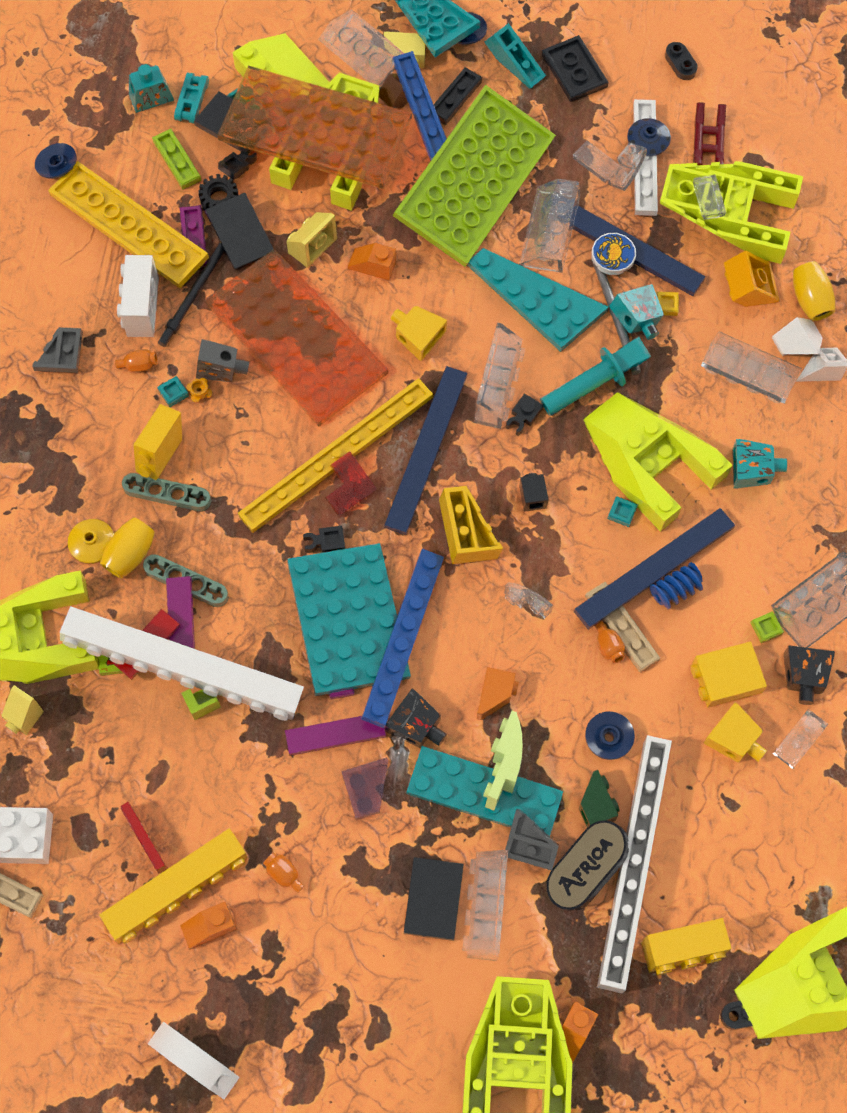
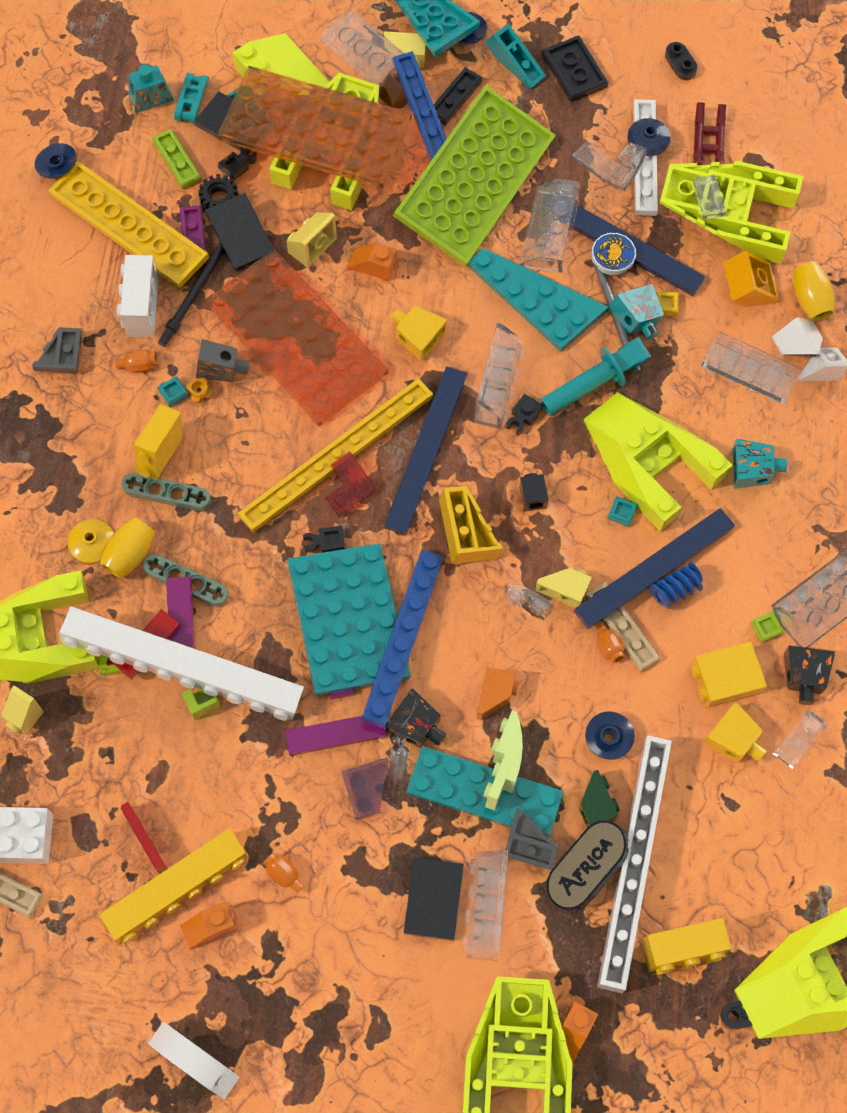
none -> light yellow slope [535,568,592,608]

